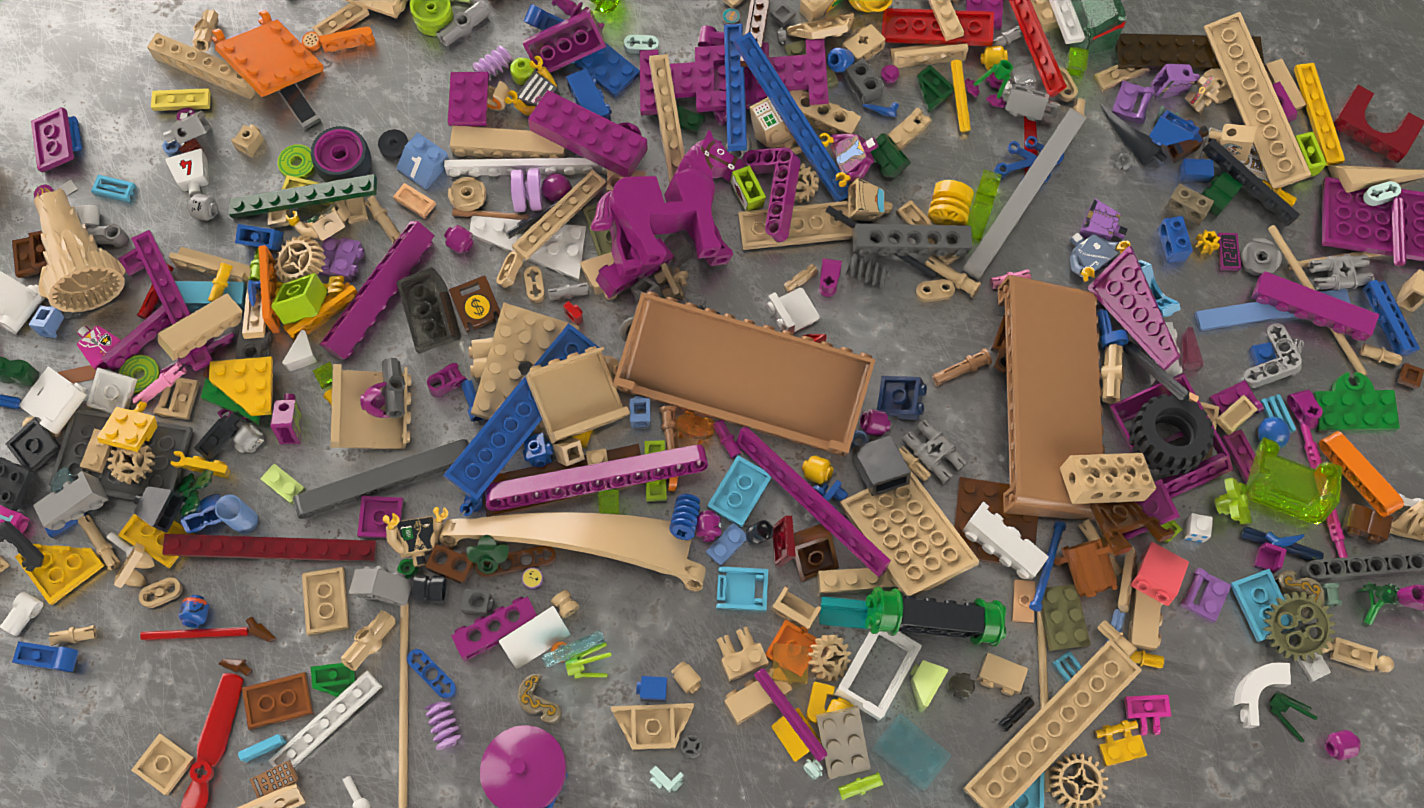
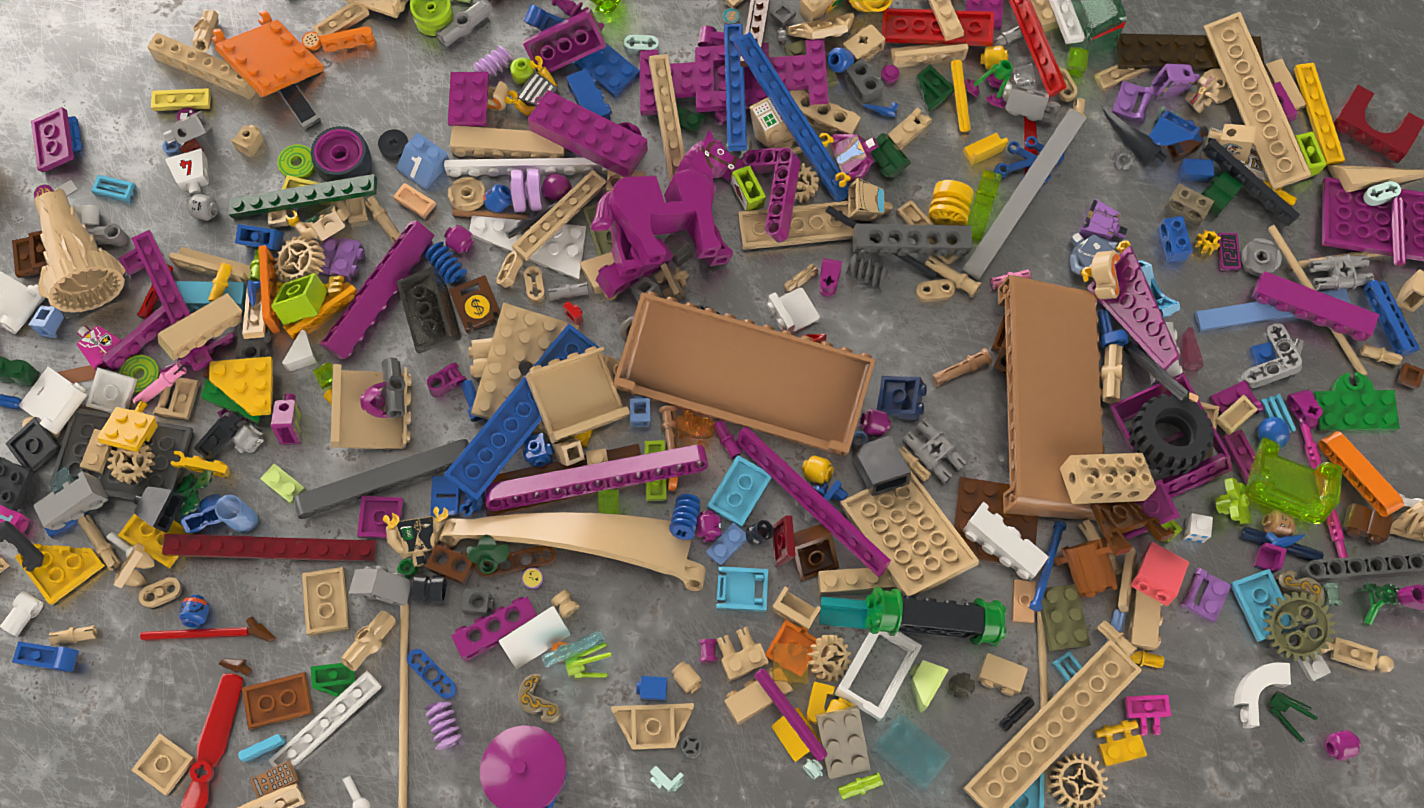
none -> blue piece [425,242,467,284]
none -> blue piece [430,476,461,516]
none -> blue head [483,184,512,213]
none -> magenta bush [699,639,718,663]
none -> yellow panel [963,132,1009,166]
none -> tan animal [1091,250,1120,299]
none -> medium nougat head [1262,510,1296,538]

